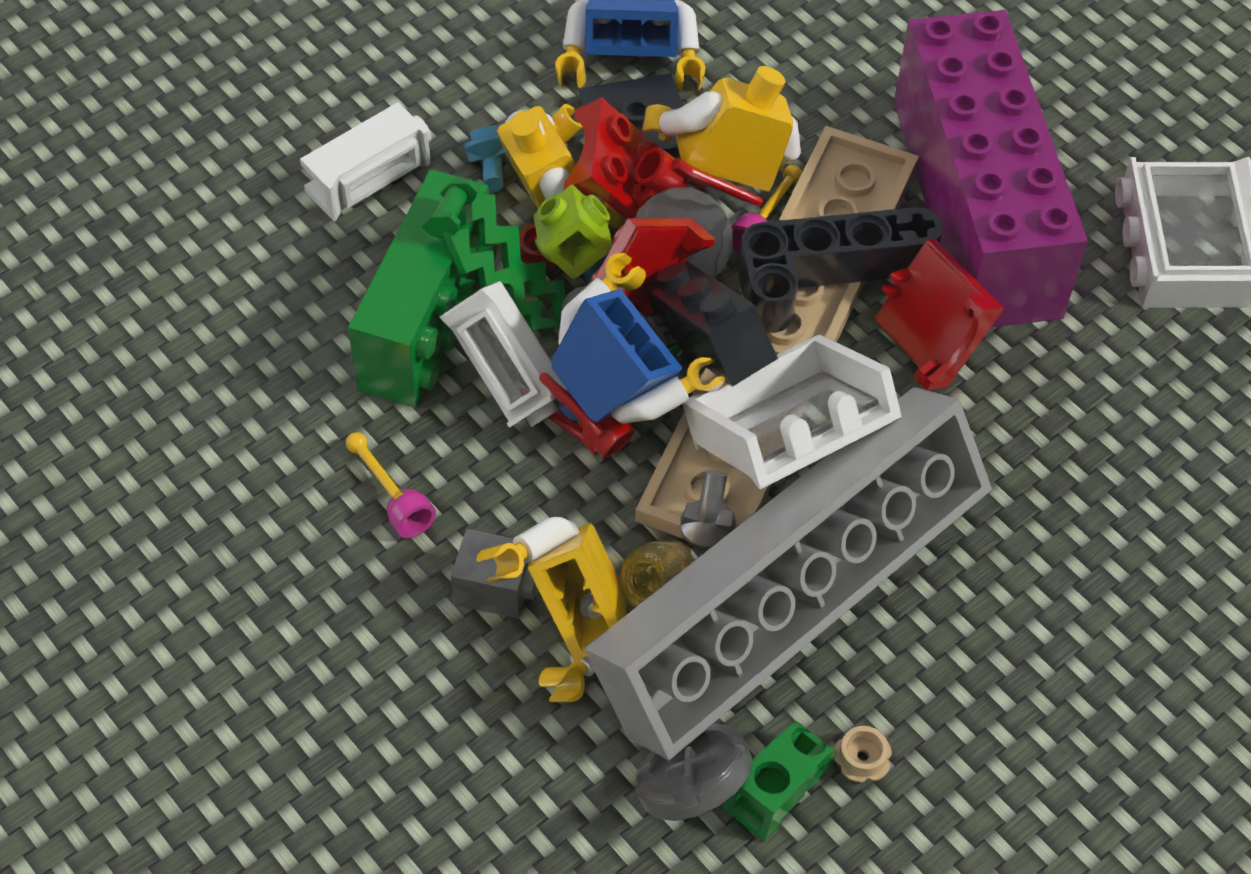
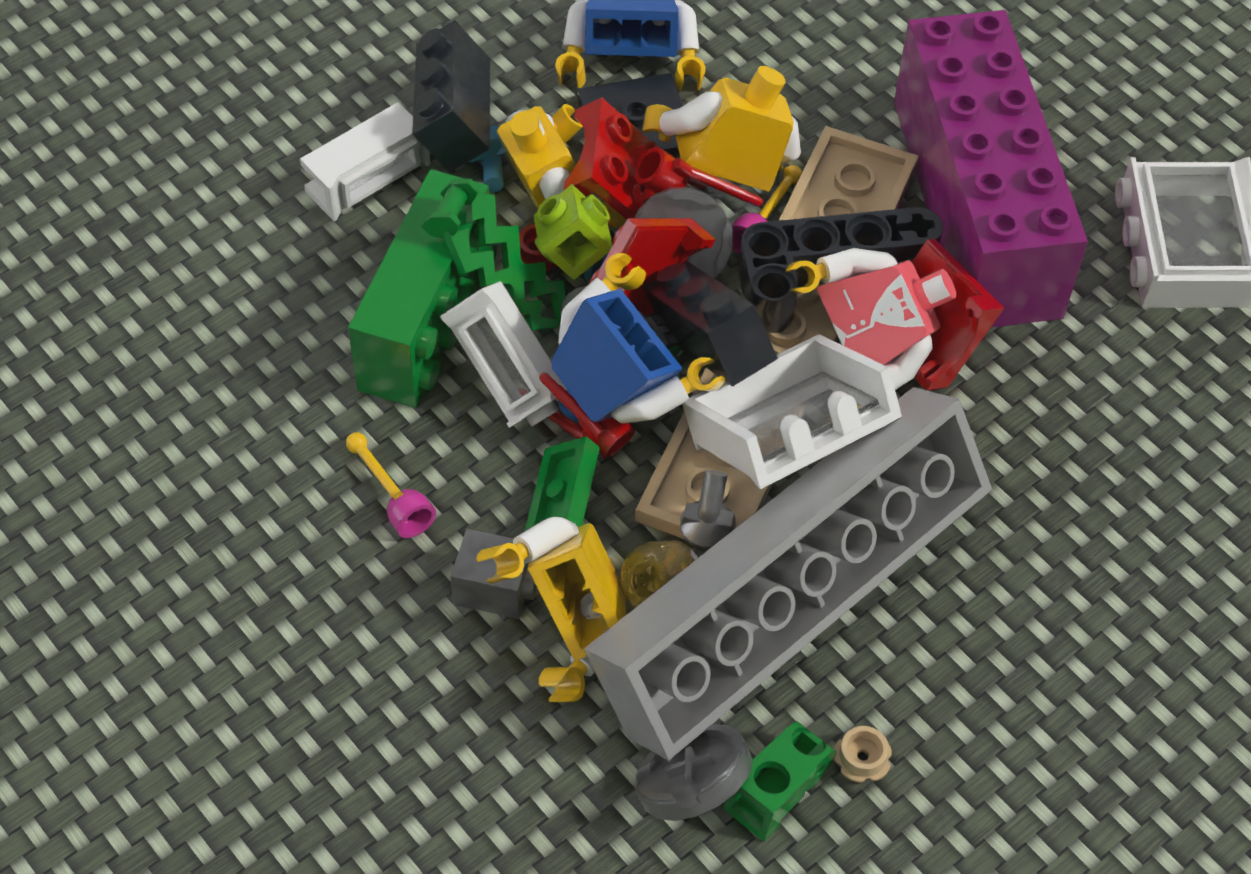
none -> black brick [412,20,490,172]
none -> green plate [524,436,600,532]
none -> torso [786,248,956,411]

